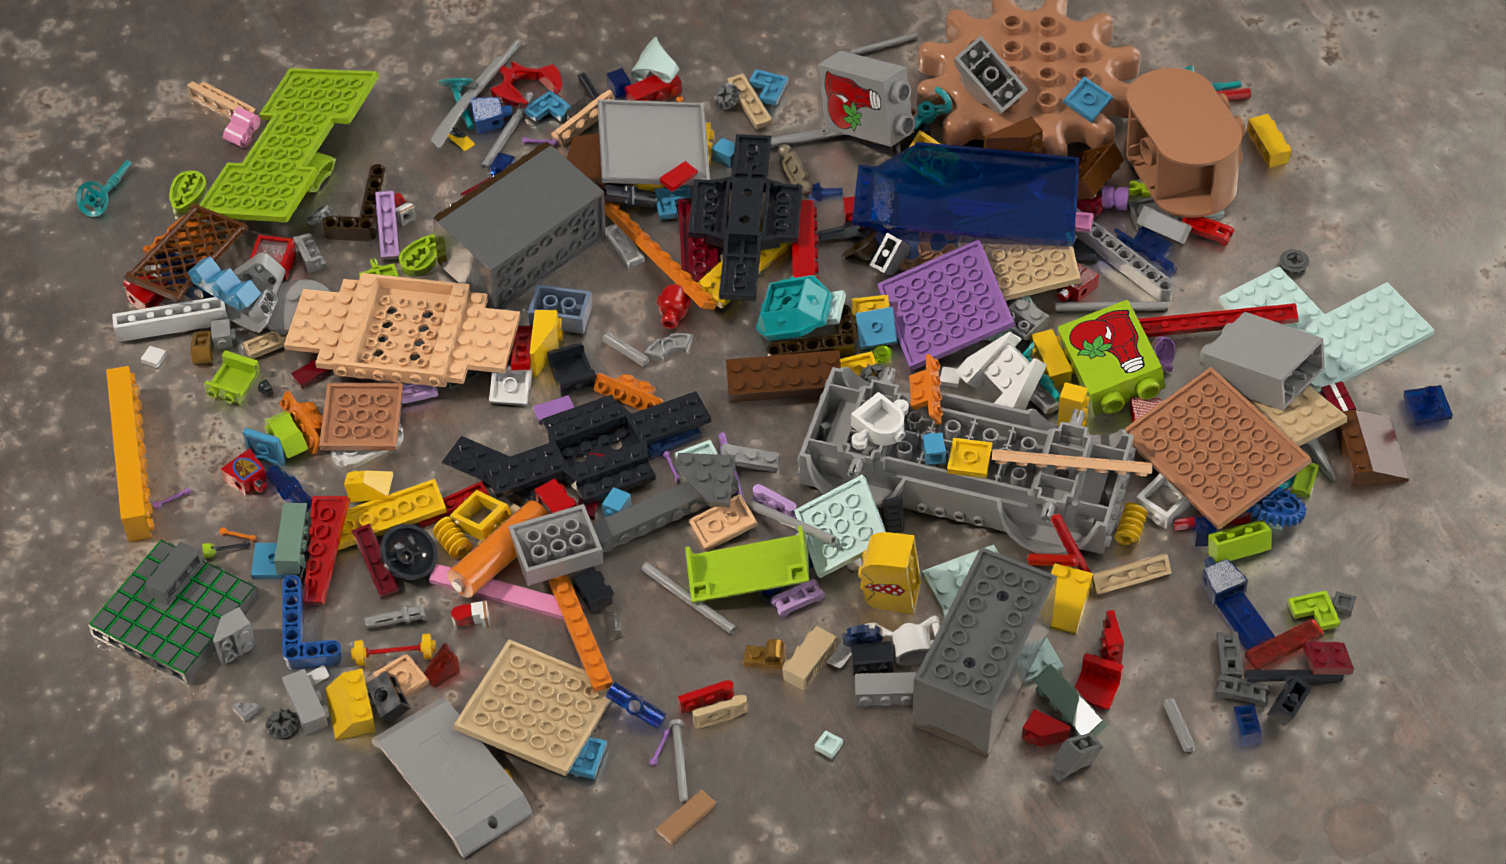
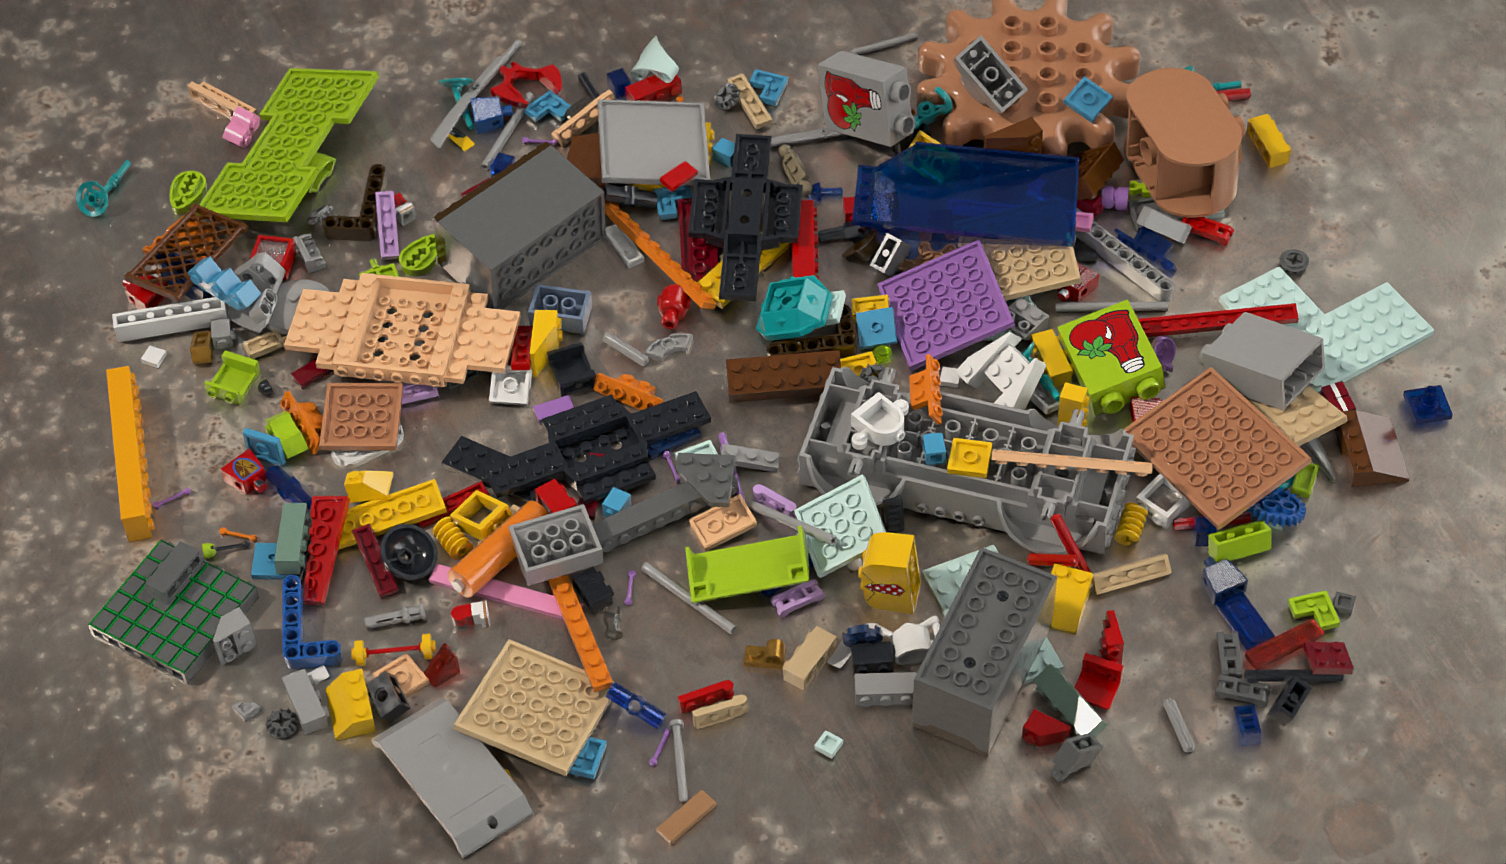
none -> medium lavender hinge [624,570,636,605]

